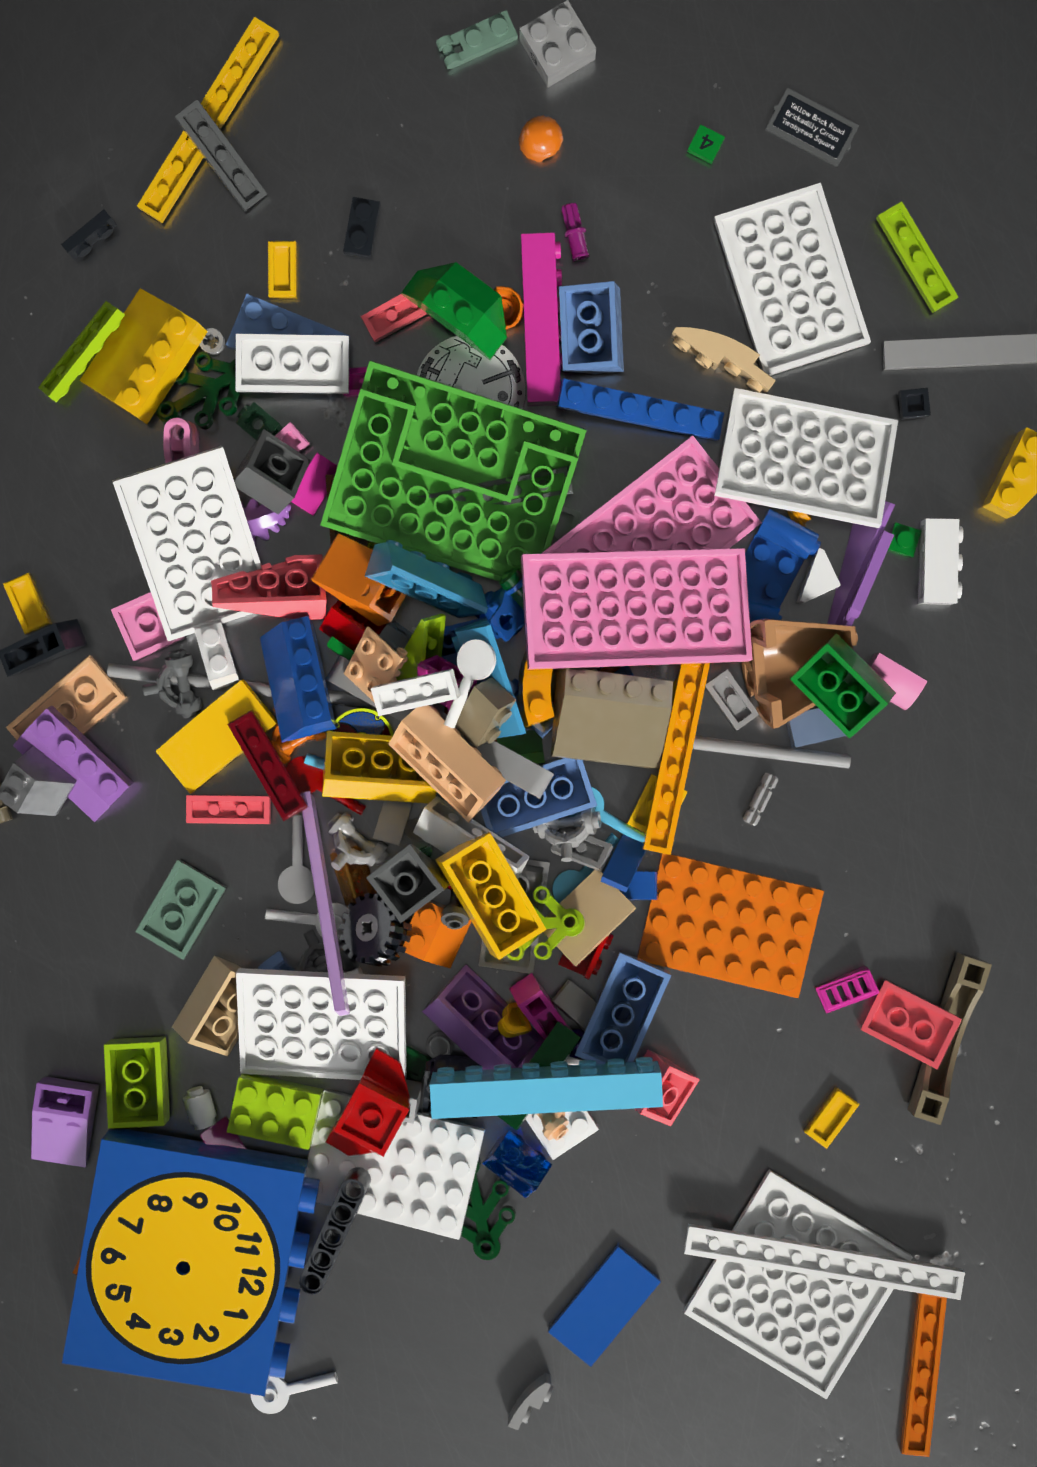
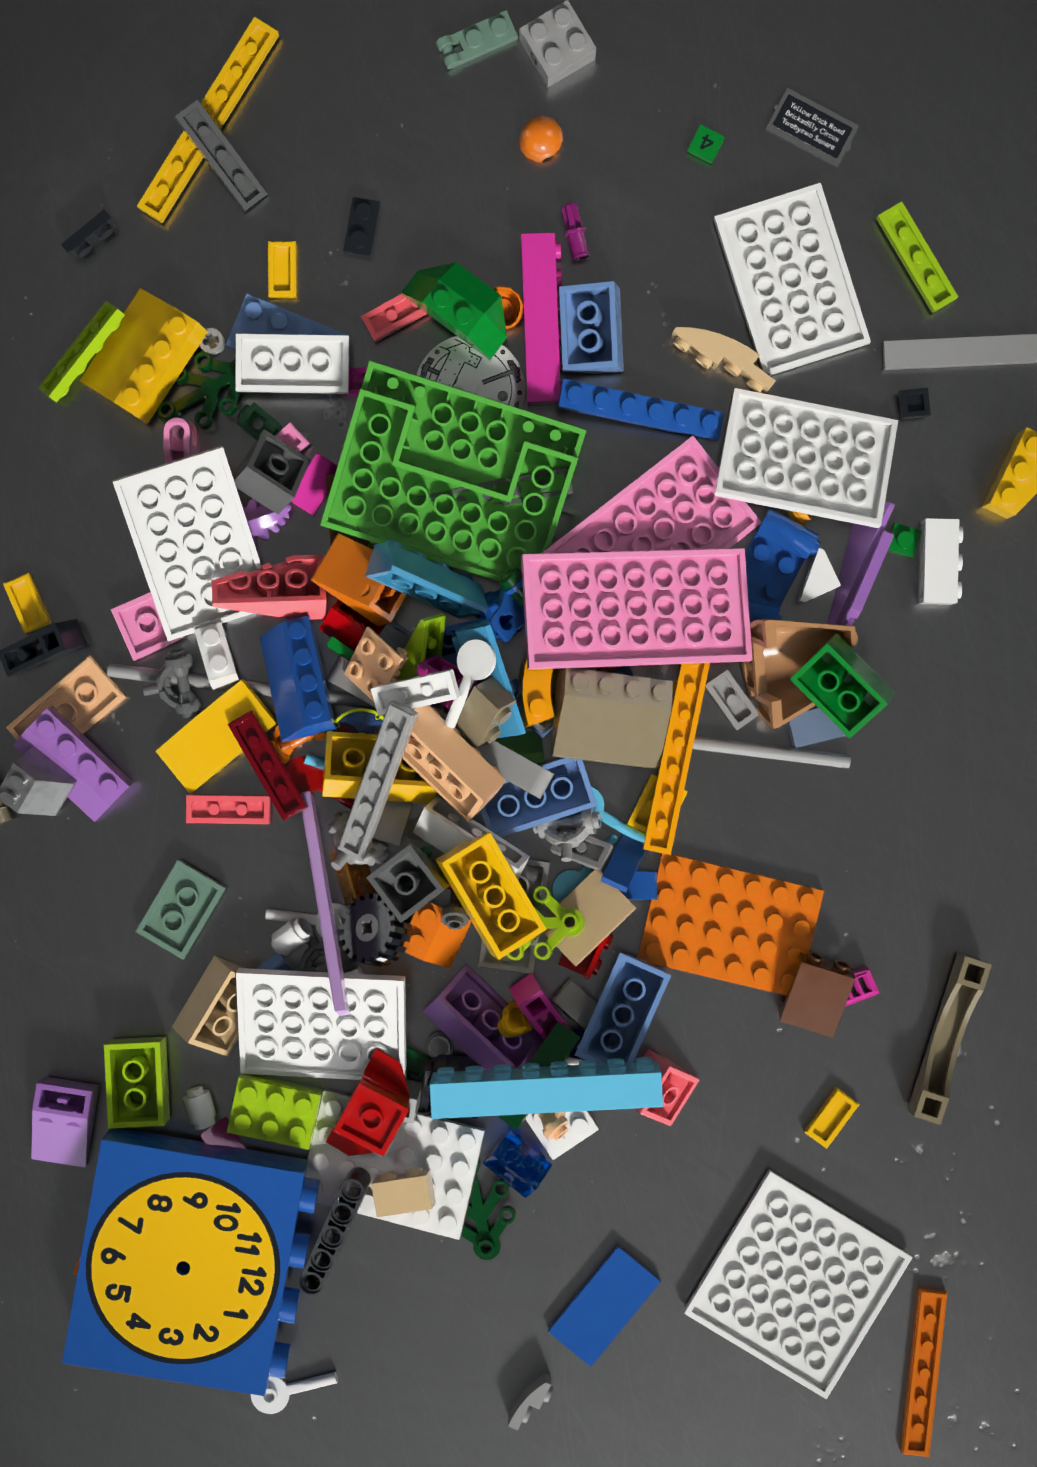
light grey piece [278,815,315,904] -> none
white plate [683,1223,965,1300] -> none
light grey axle [743,773,778,826] -> none
coral plate [861,980,962,1069] -> none
bright pink brick [868,653,928,710] -> none
none -> white brick [271,917,313,956]
none -> light grey tile [338,700,419,861]
none -> tan brick [371,1167,436,1217]
none -> reddish brown panel [778,952,855,1038]

